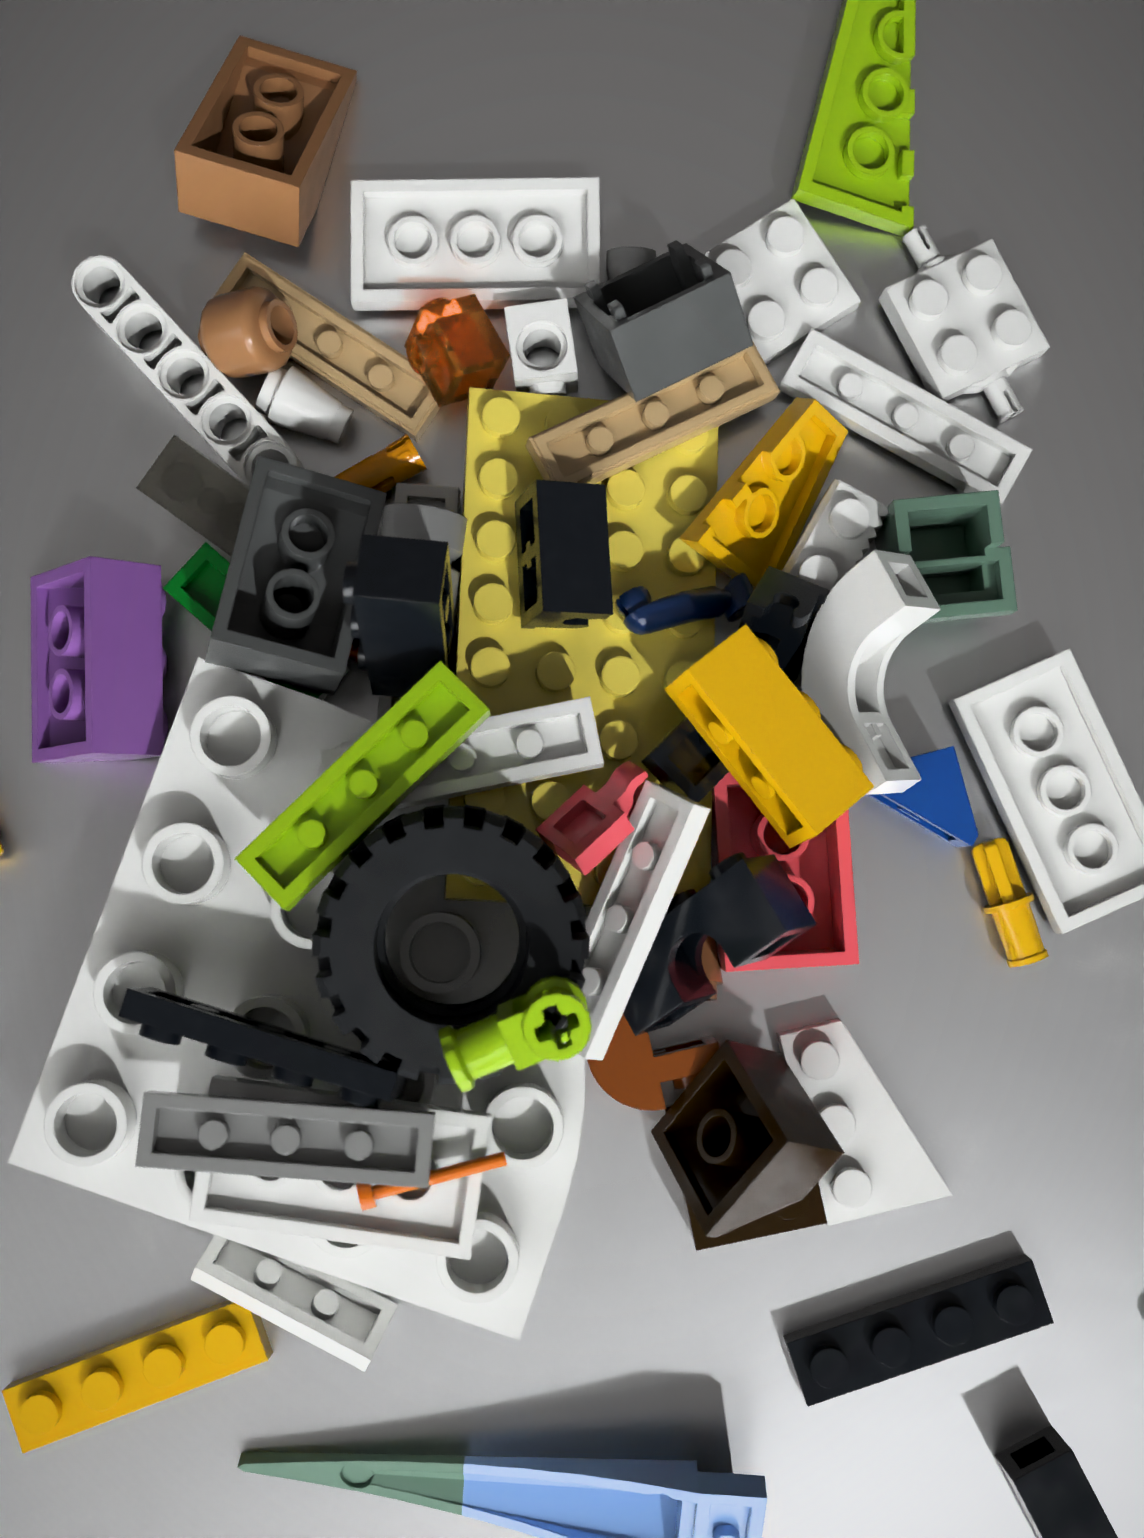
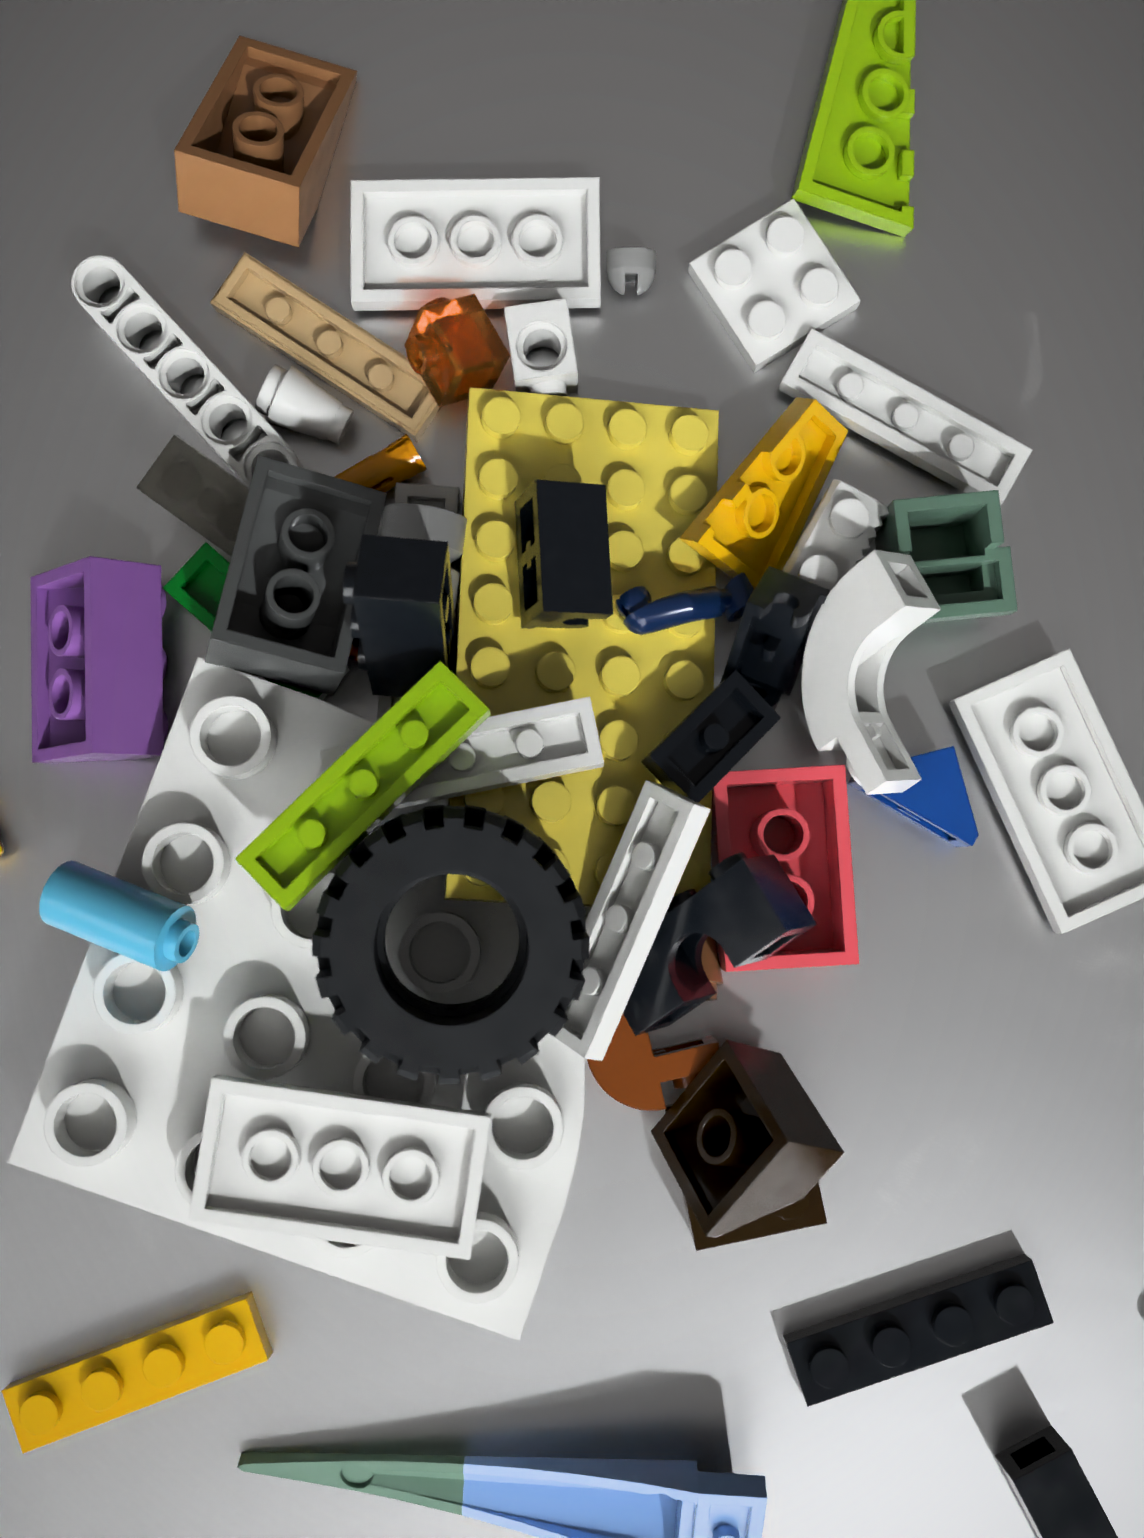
black plate [119,987,408,1109] -> none
light grey plate [135,1091,436,1188] -> none
white plate [191,1235,398,1372] -> none
medium nougat head [198,286,298,378] -> none
orange piece [356,1151,507,1211] -> none
lime connector [438,976,592,1093] -> none
tan tile [526,341,780,484] -> none
coral plate [535,761,649,876] -> none
dark grey container [573,240,753,402] -> none
yellow brick [664,624,875,848] -> none
white wing [776,1018,952,1226] -> none
white plate [878,225,1050,423] -> none
yellow axle [971,838,1049,968] -> none
none -> medium azure brick [39,861,200,972]

